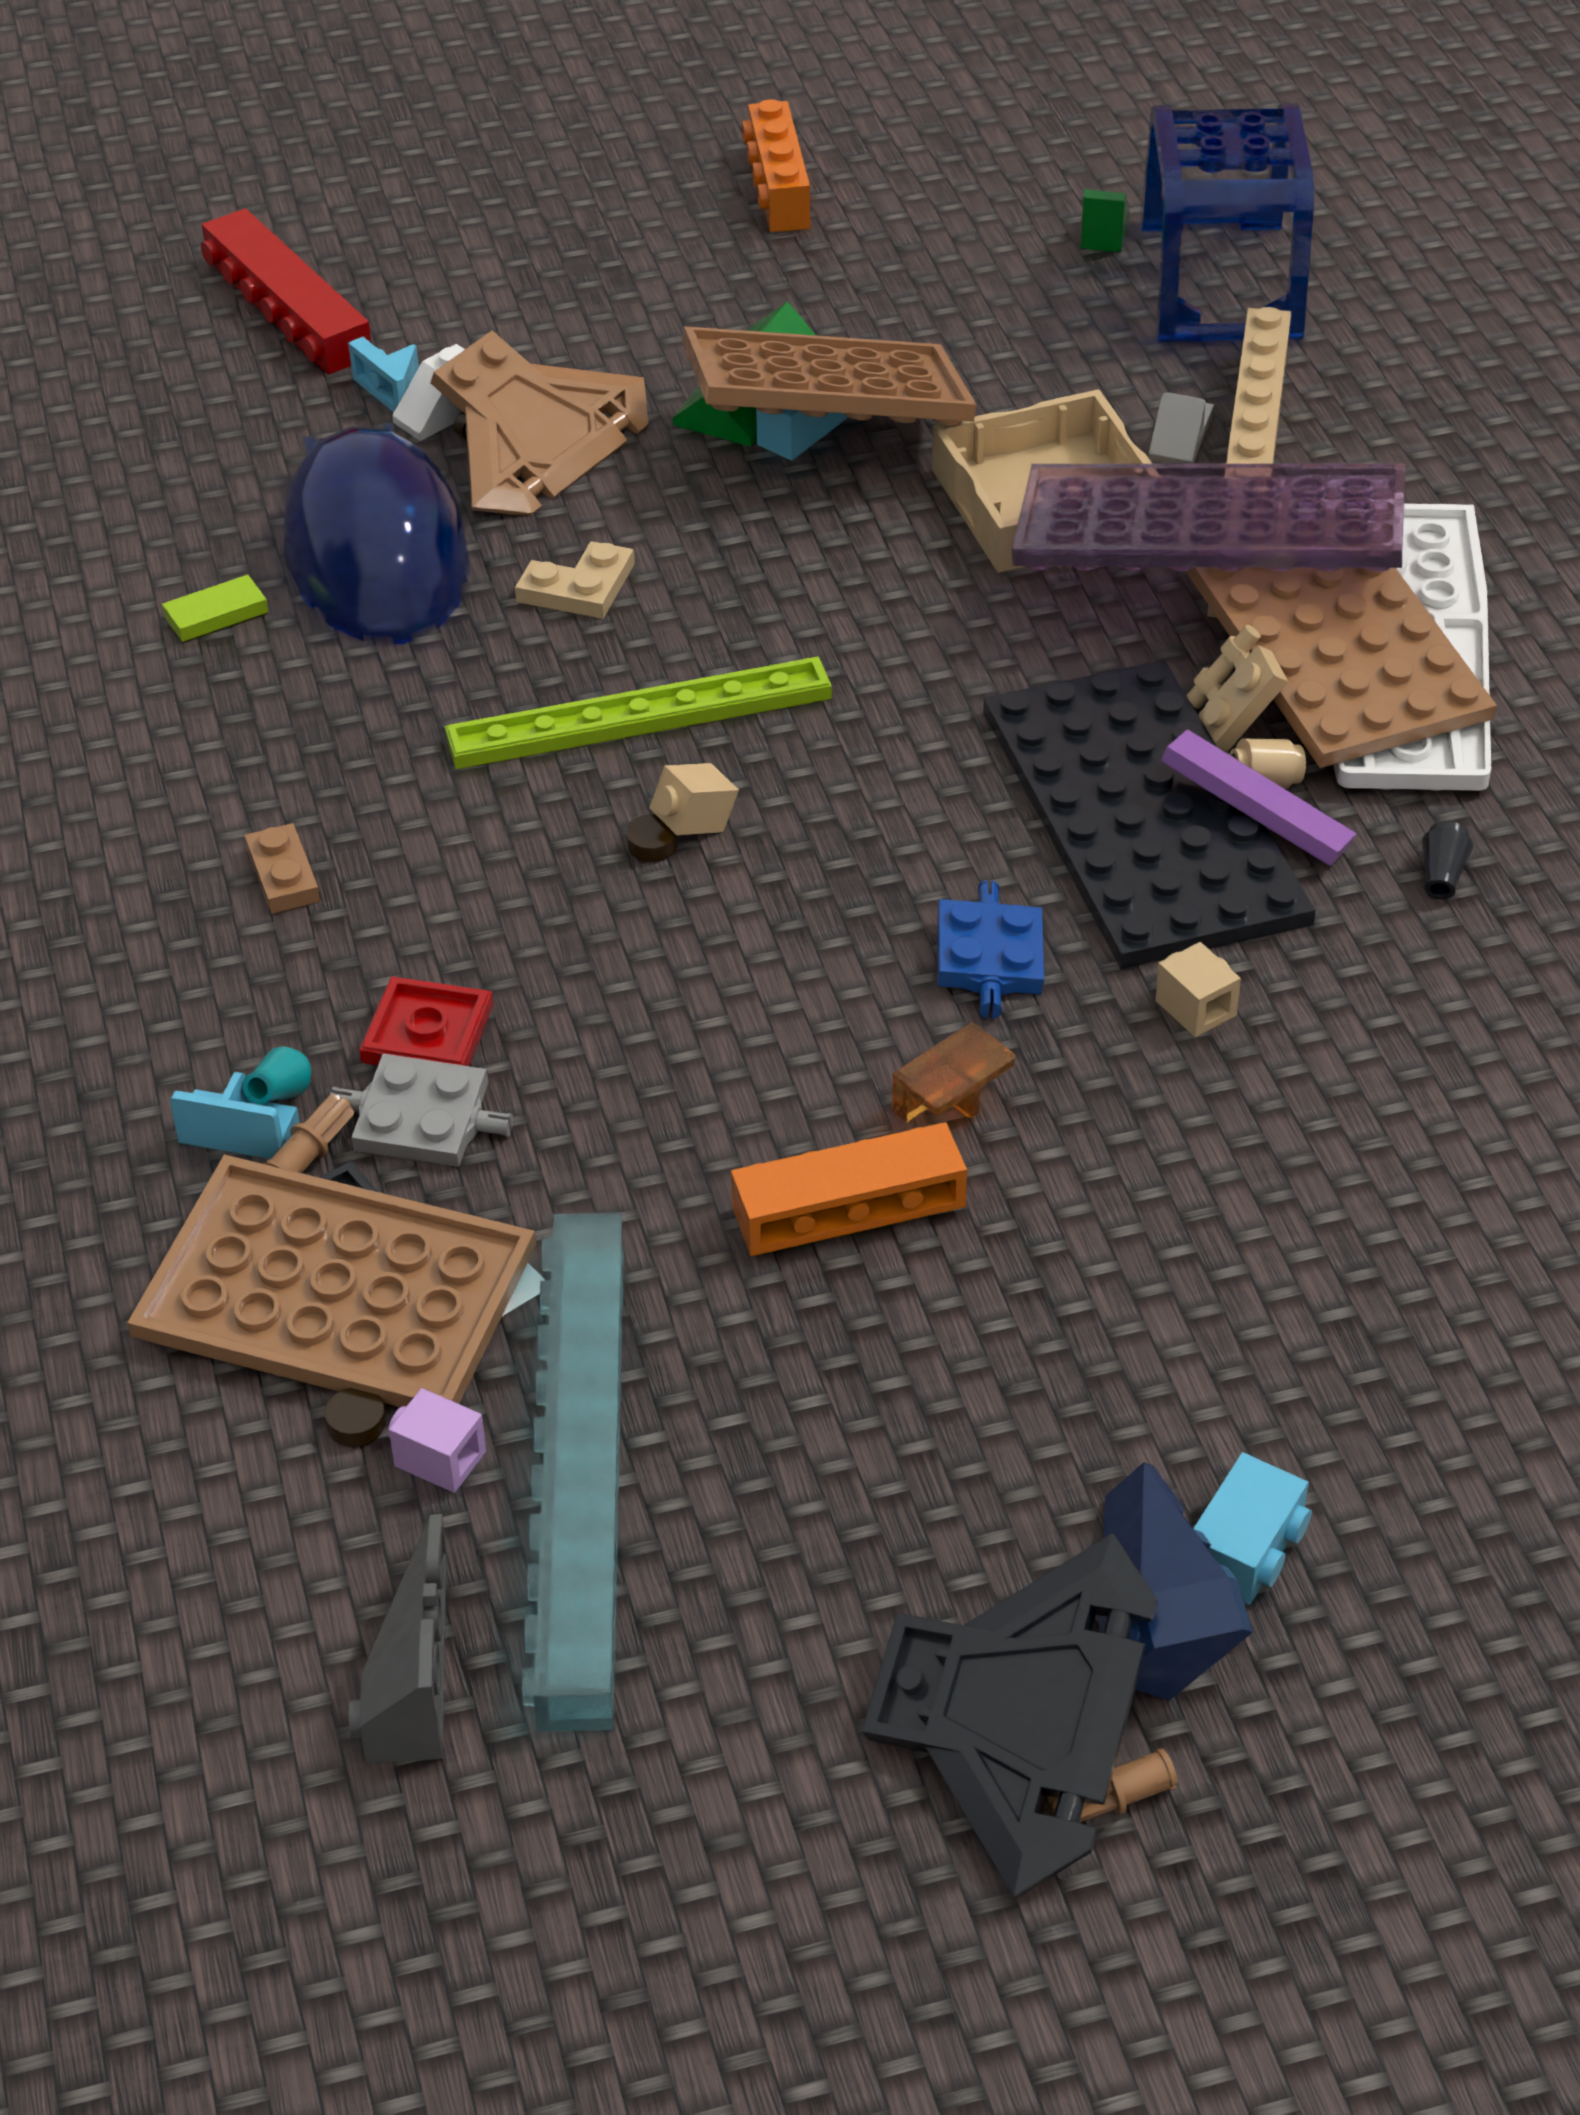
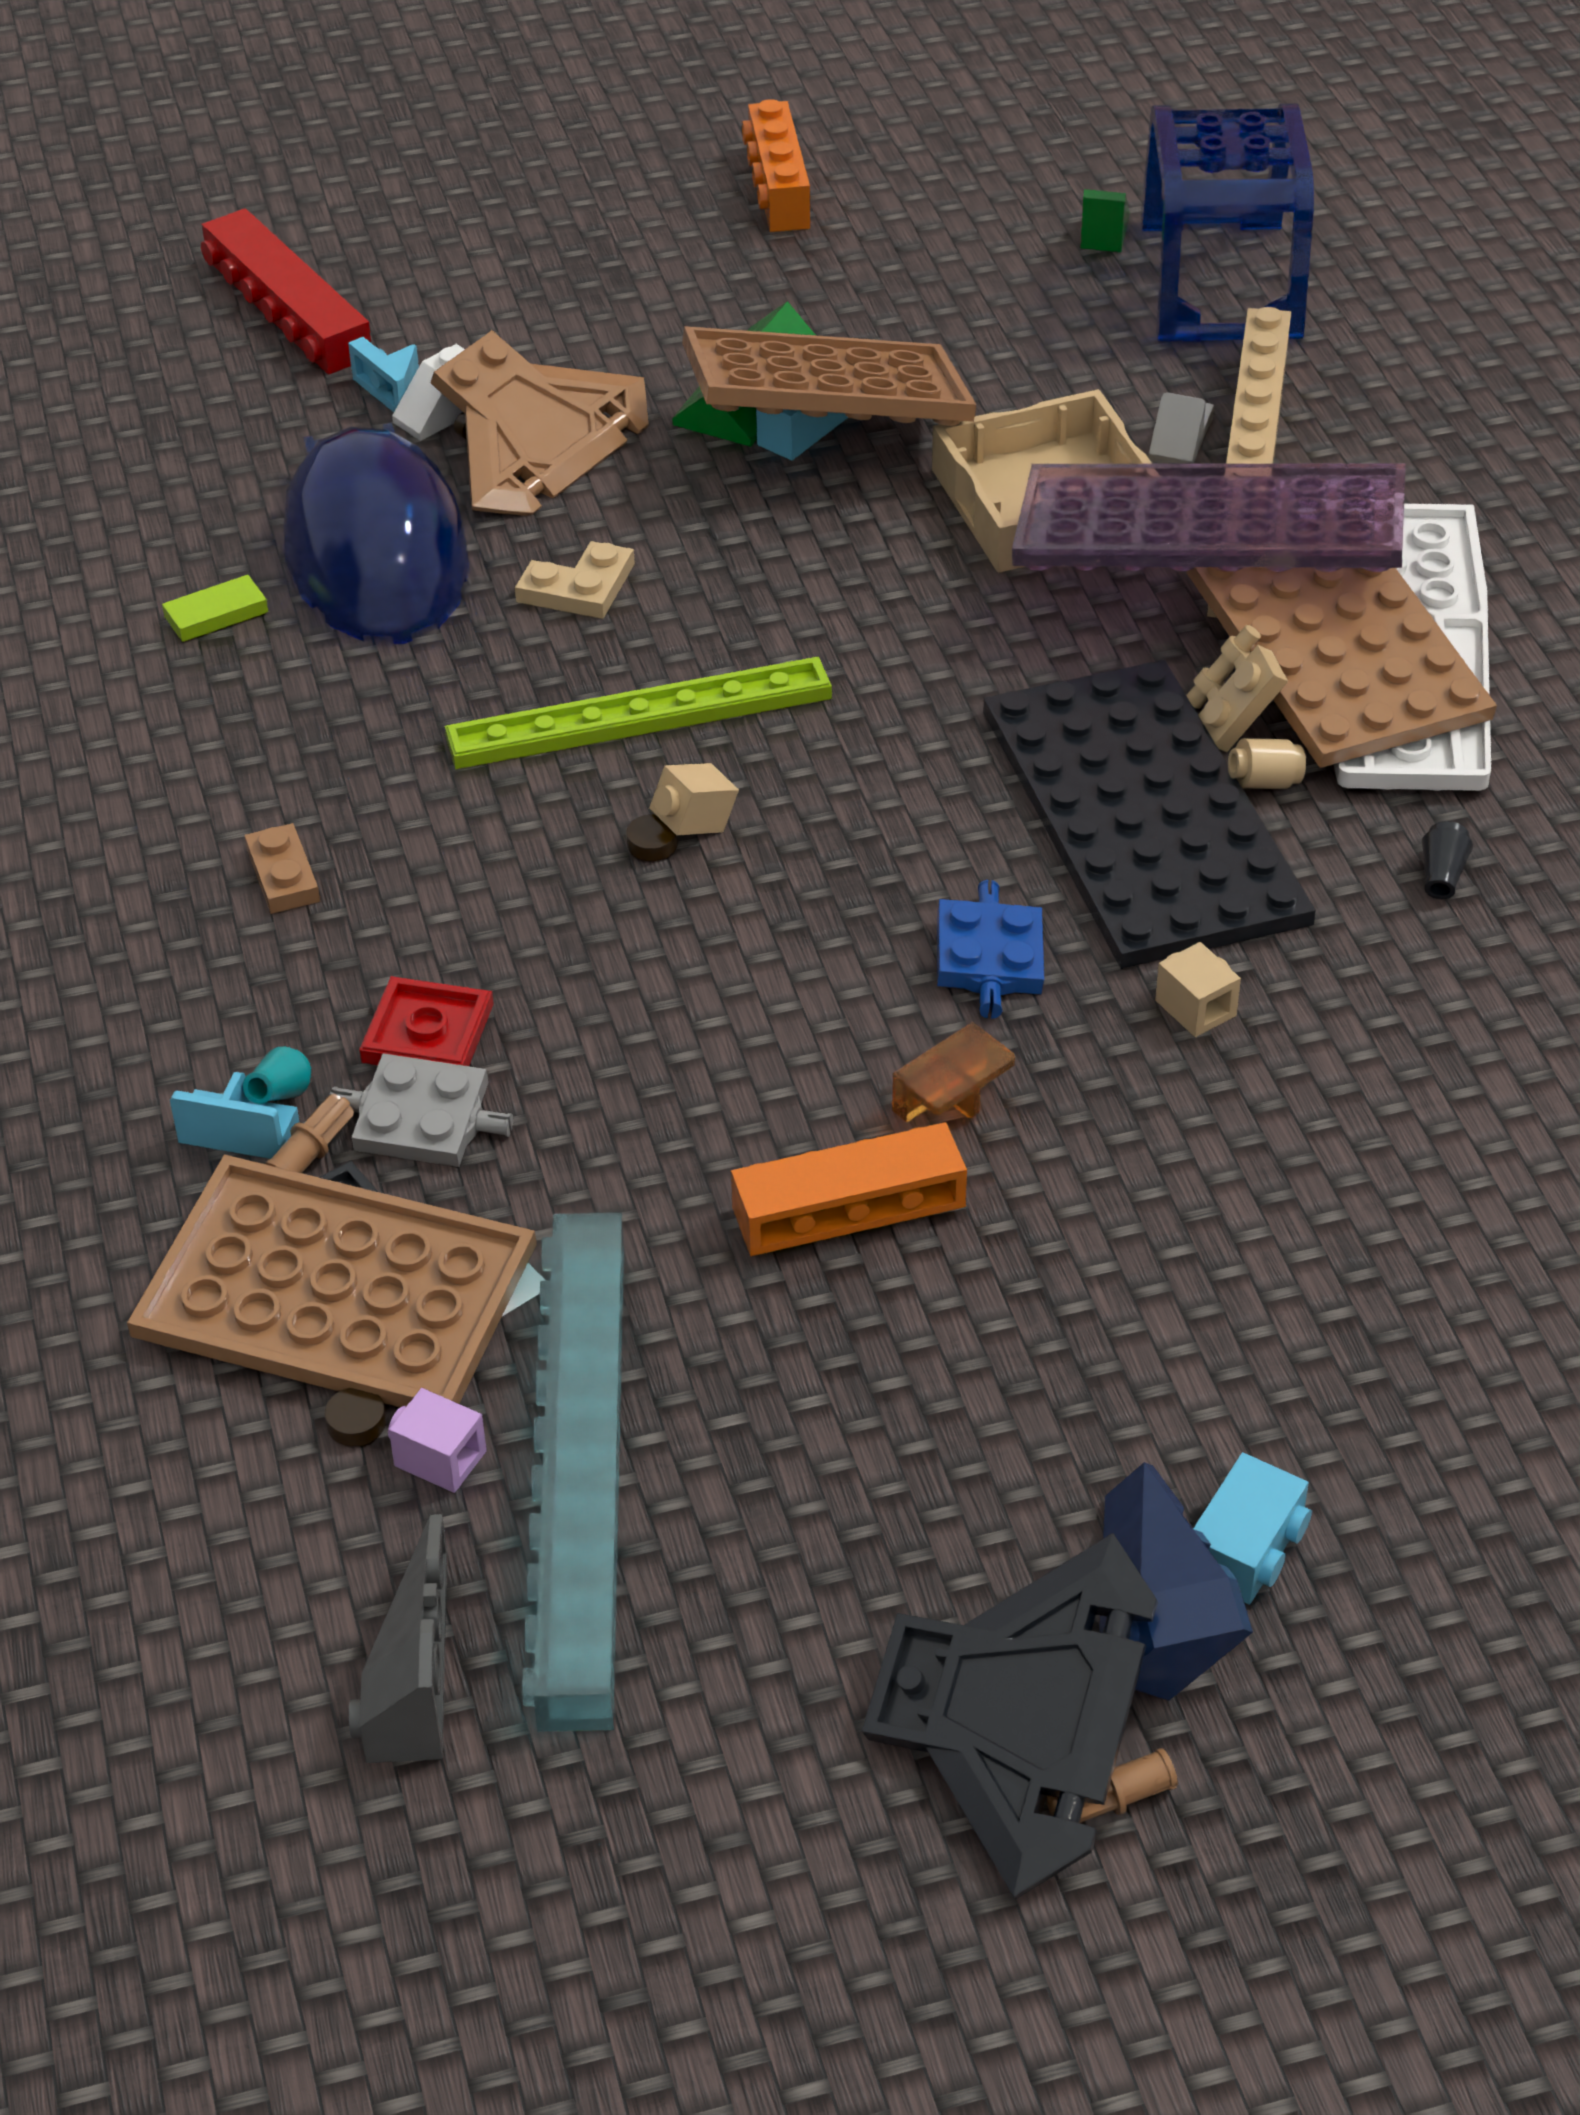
medium lavender tile [1161,729,1357,866] -> none

